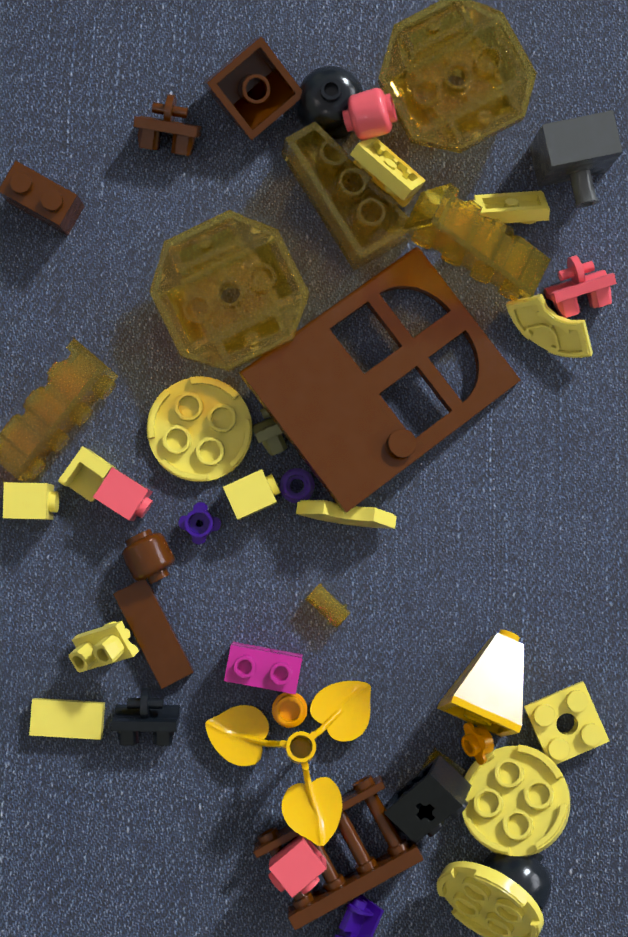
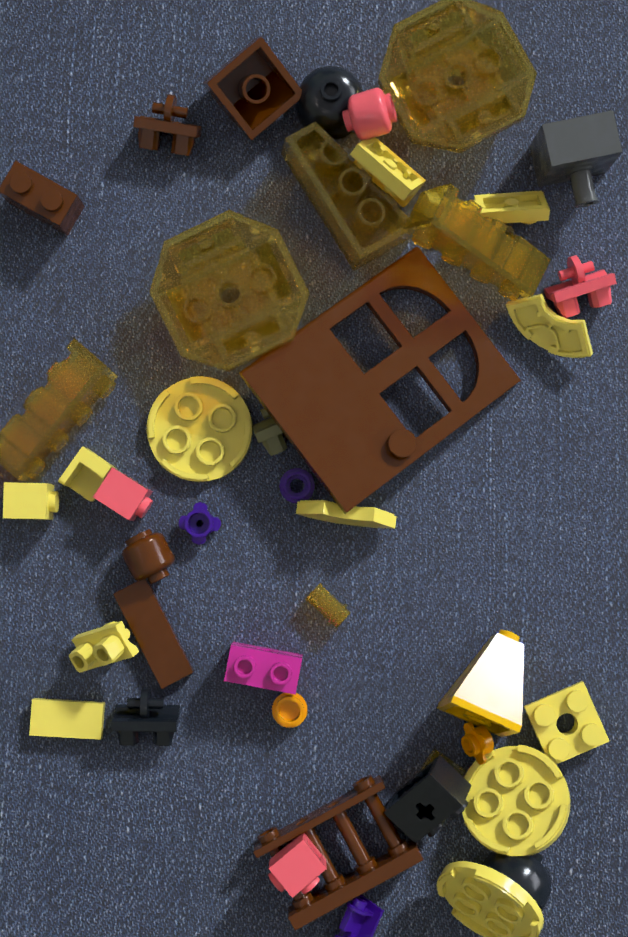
yellow plant [205,681,371,846] -> none
light yellow brick [223,469,281,520] -> none

